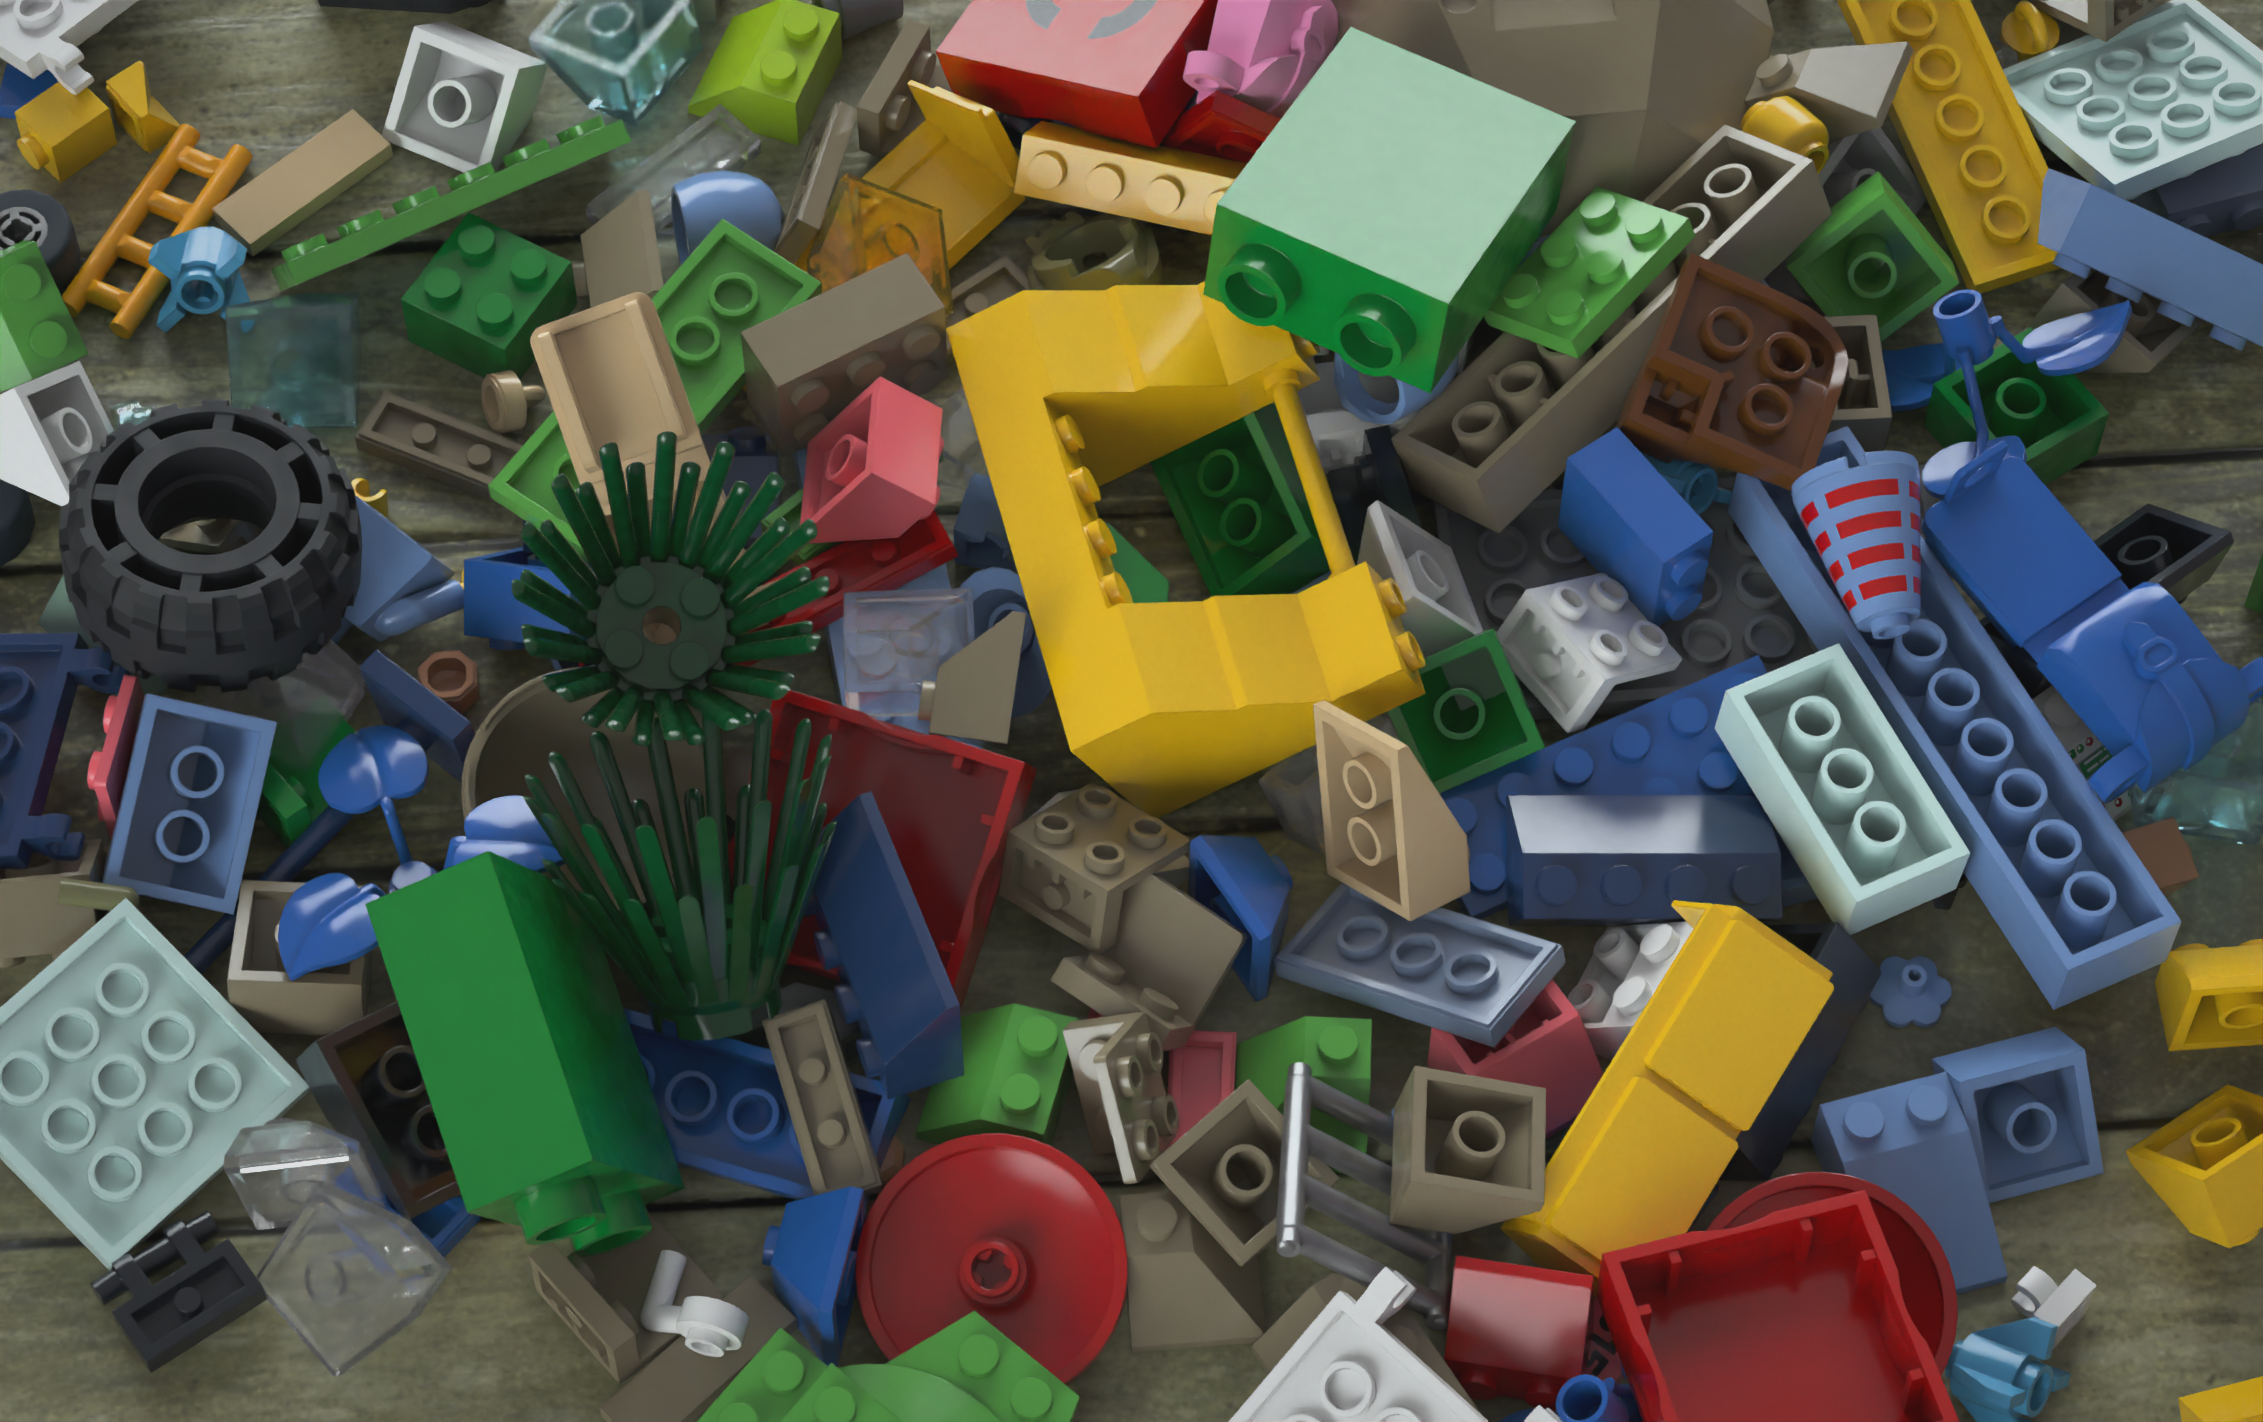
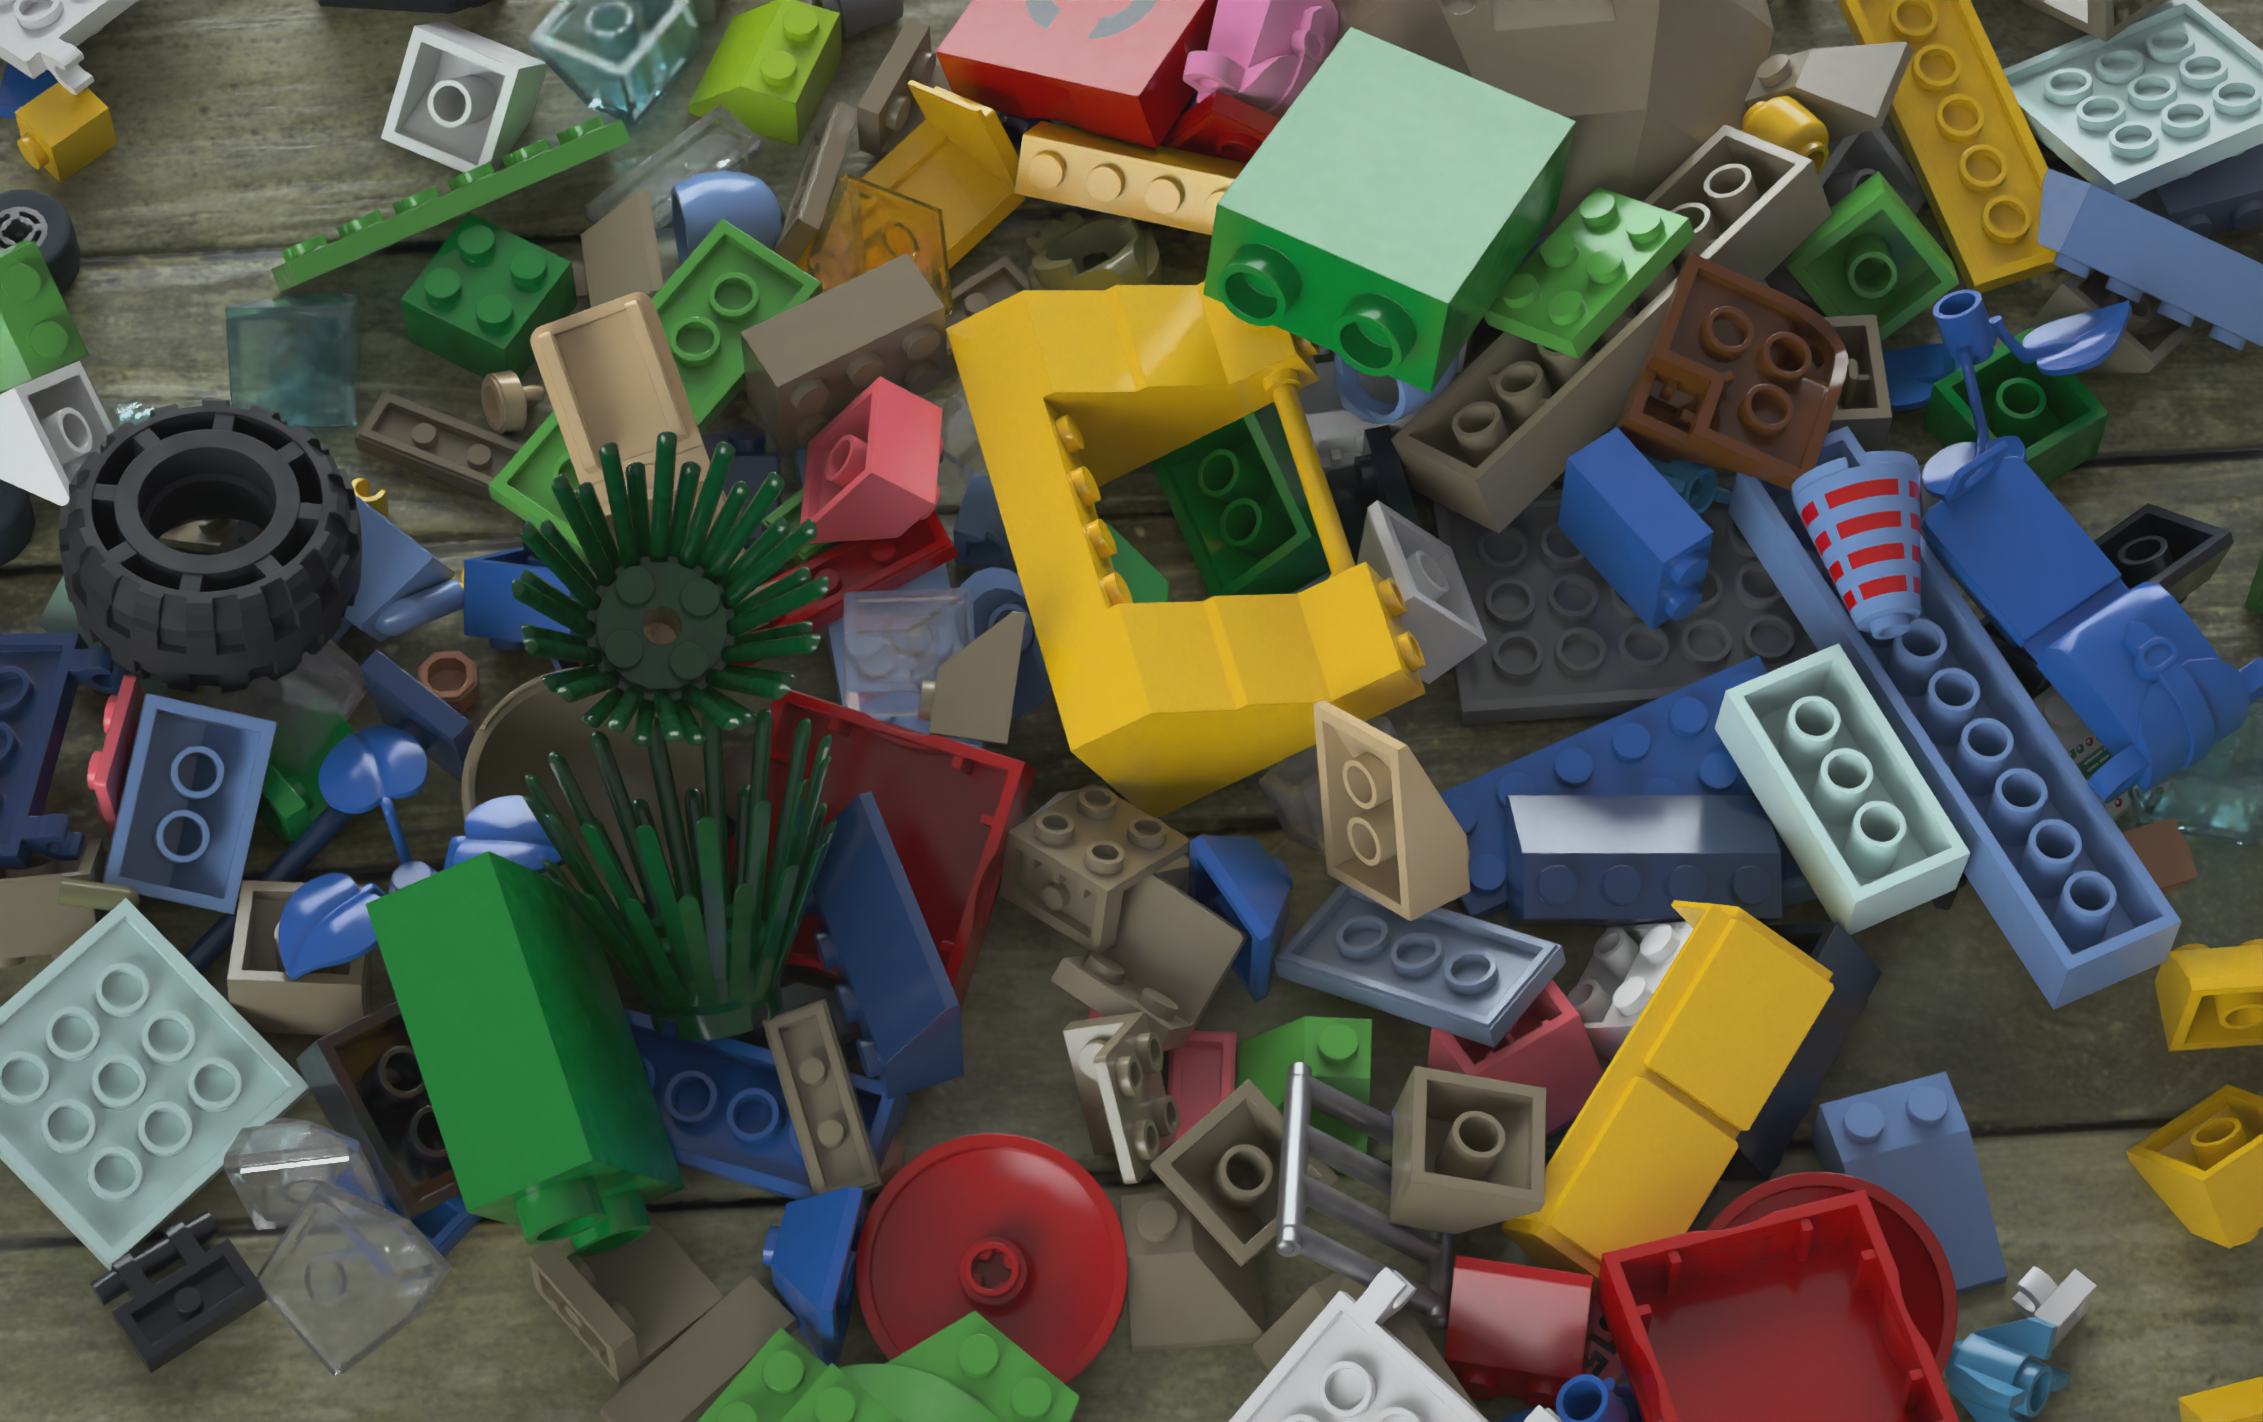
light orange bar [62,123,253,339] -> none
yellow slope [106,61,180,154] -> none
dark azure brick [148,227,254,333] -> none
tan tile [212,109,393,257] -> none
white plate [640,1250,749,1357] -> none
bright green slope [916,1003,1078,1146] -> none
green slope [1387,626,1545,794] -> none
white bracket [1497,573,1682,733] -> none
medium blue plant [1869,956,1952,1028] -> none
medium blue slope [1931,1027,2104,1203] -> none
yellow tile [1998,0,2060,64] -> none

